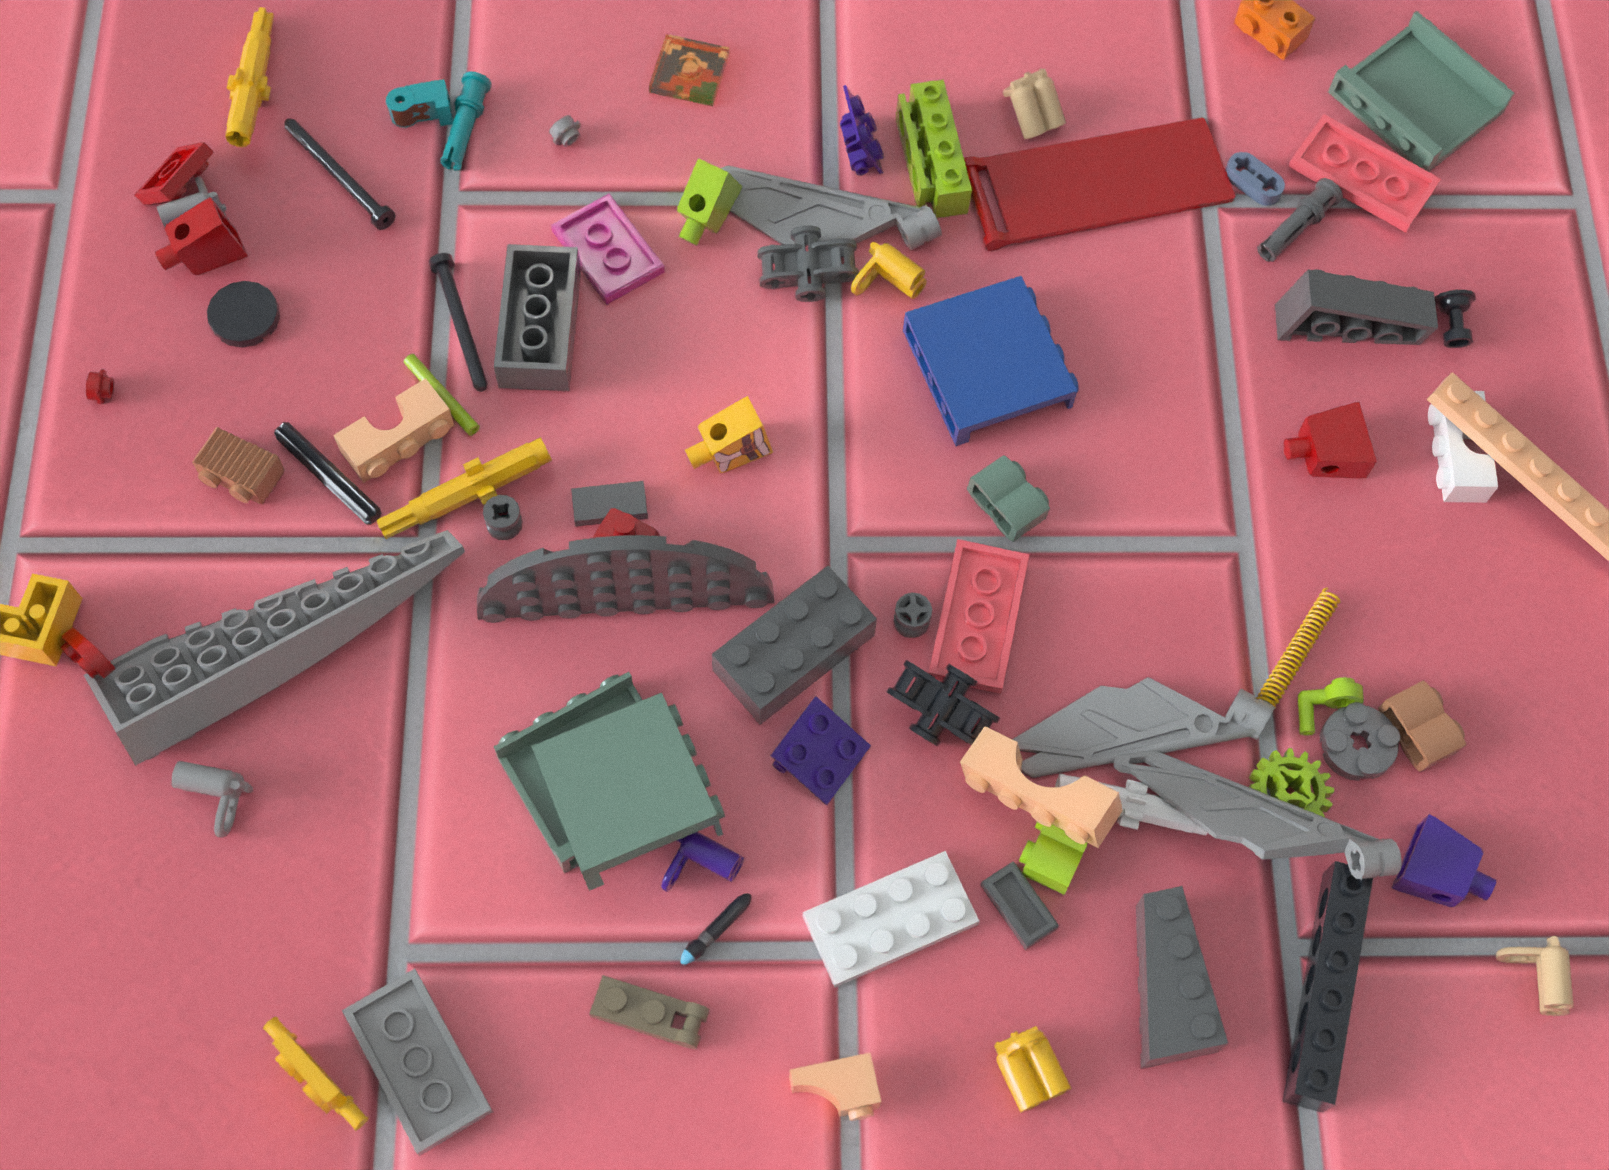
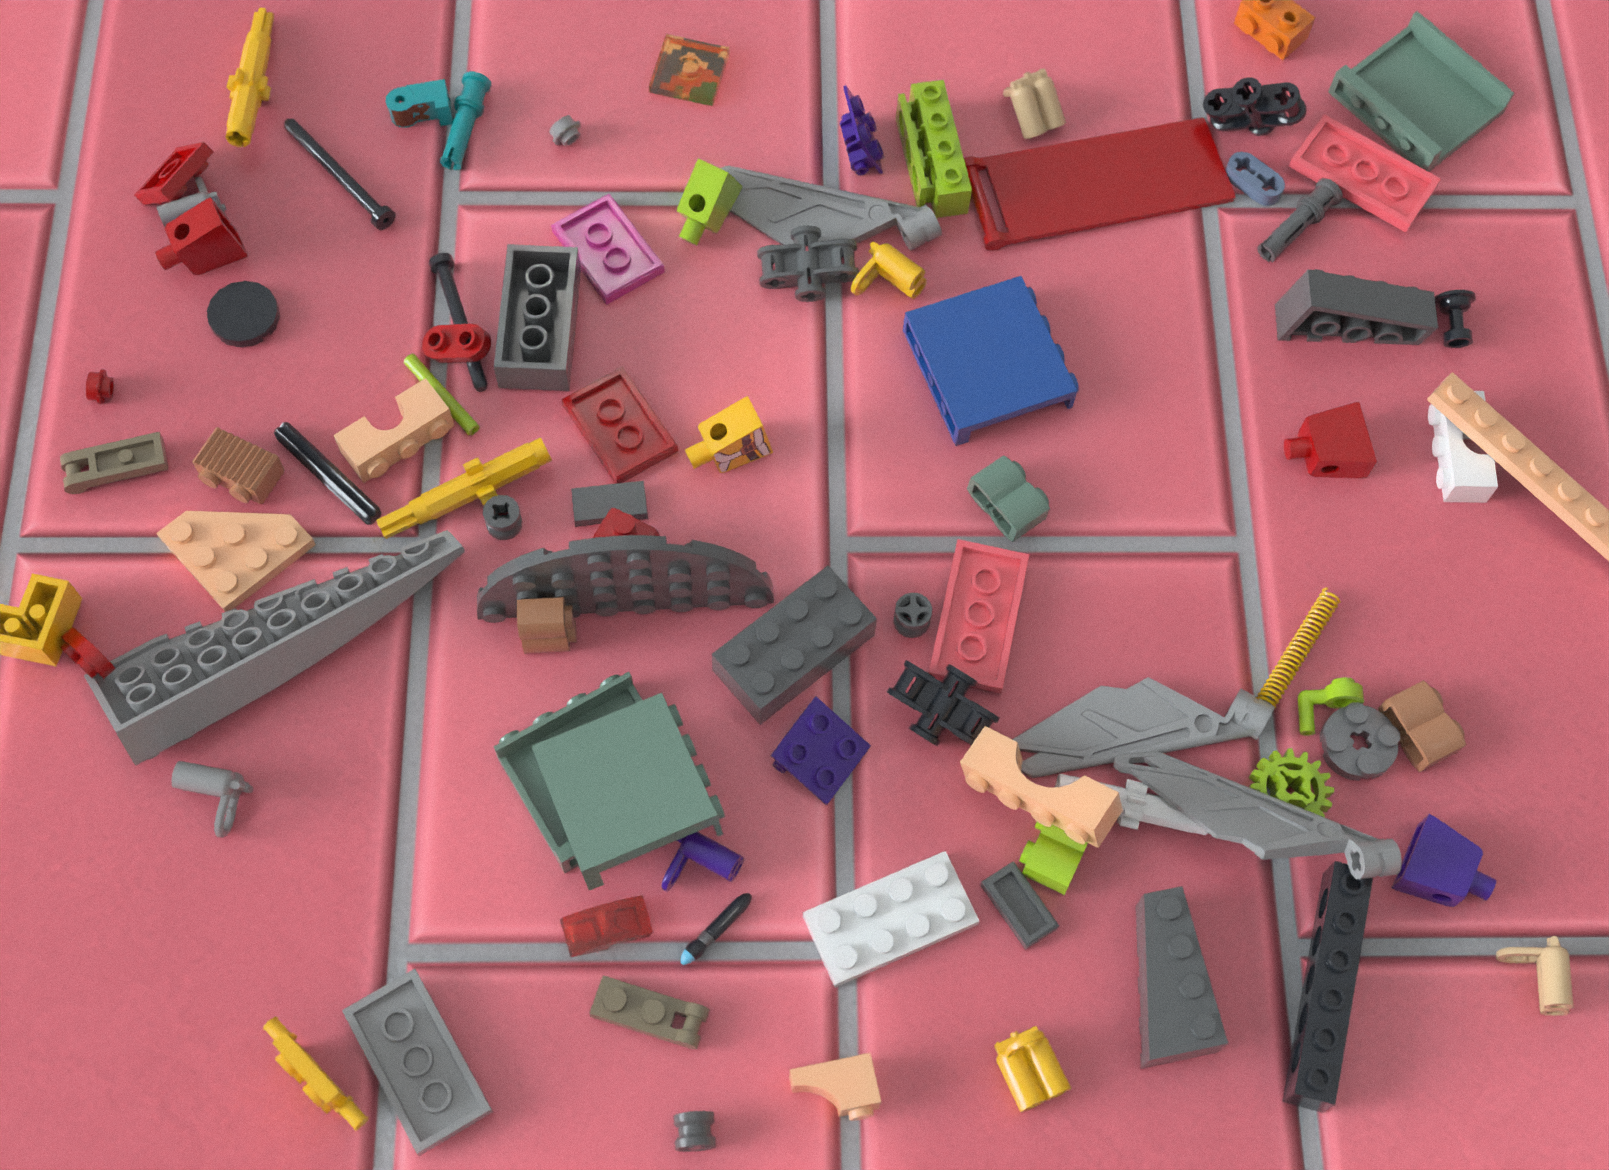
none -> dark tan plate [60,432,168,494]
none -> light nougat plate [156,511,316,612]
none -> red plate [422,324,491,363]
none -> nougat brick [517,597,577,654]
none -> clear red slope [560,895,653,958]
none -> red tile [561,366,678,484]
none -> dark grey wheel [673,1111,716,1152]
none -> black axle [1203,77,1307,136]

